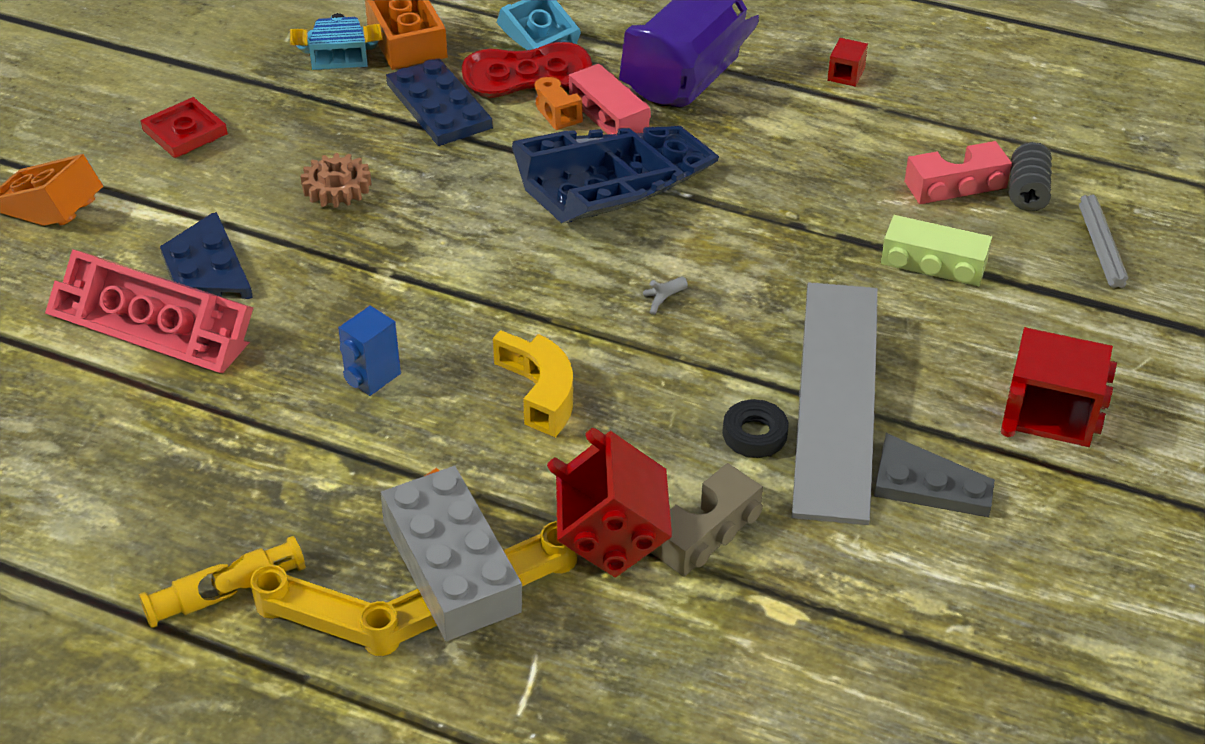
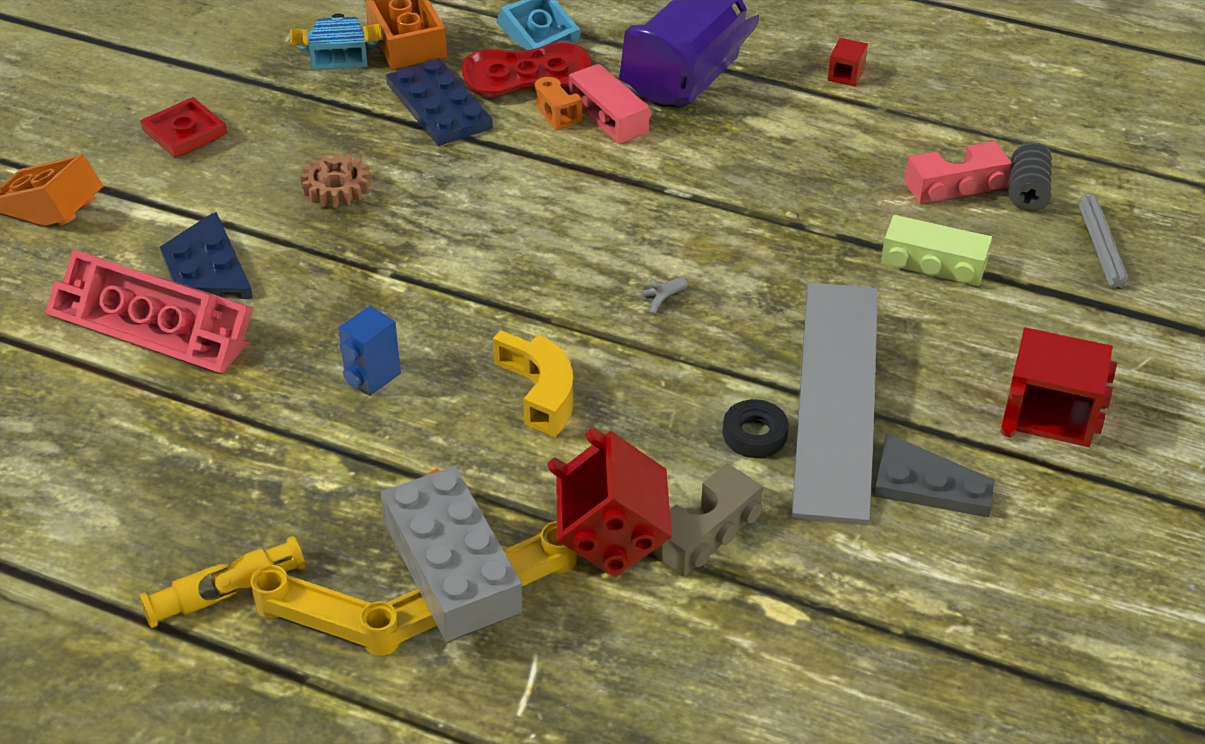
dark blue wedge [512,126,719,223] -> none

